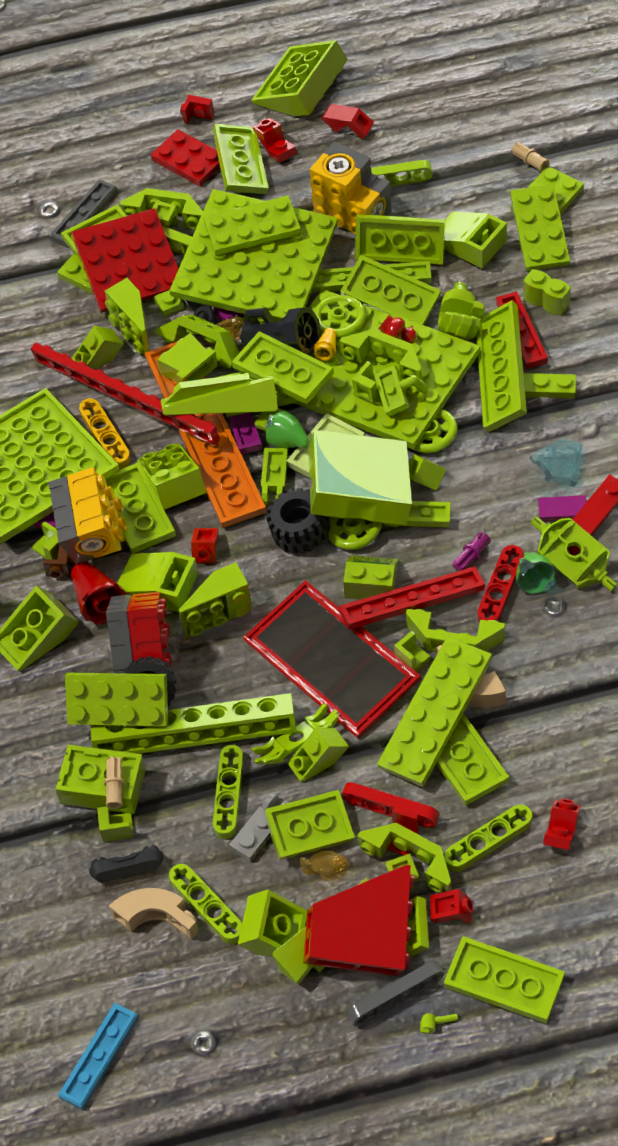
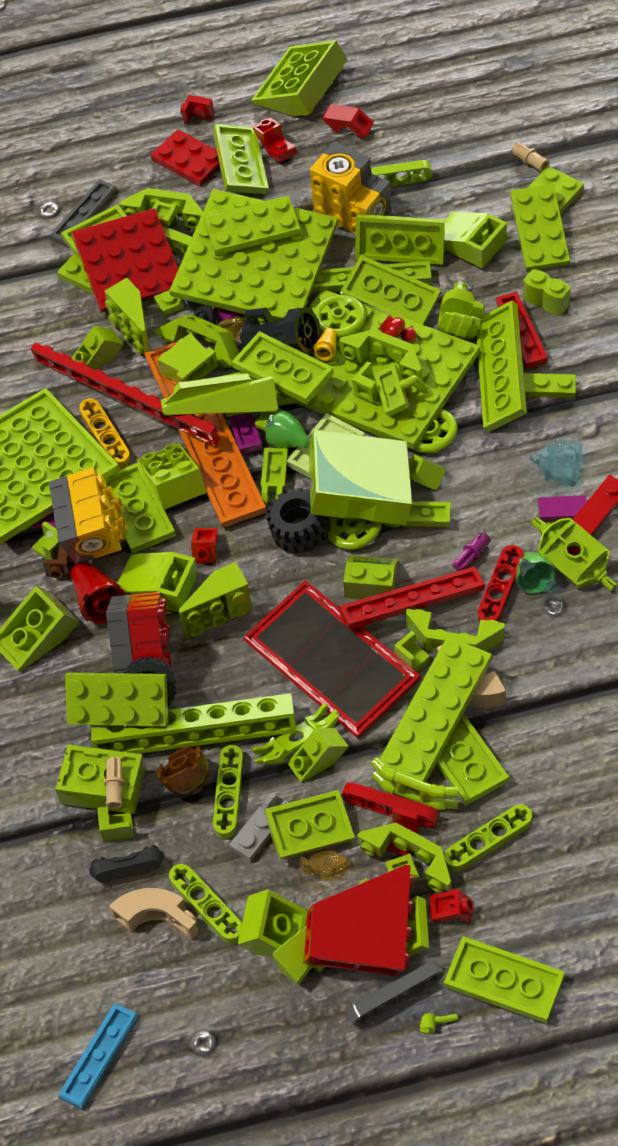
red slope [543,799,581,850] -> none
none -> reddish brown cylinder [156,746,209,795]
none -> lime piece [371,757,458,811]

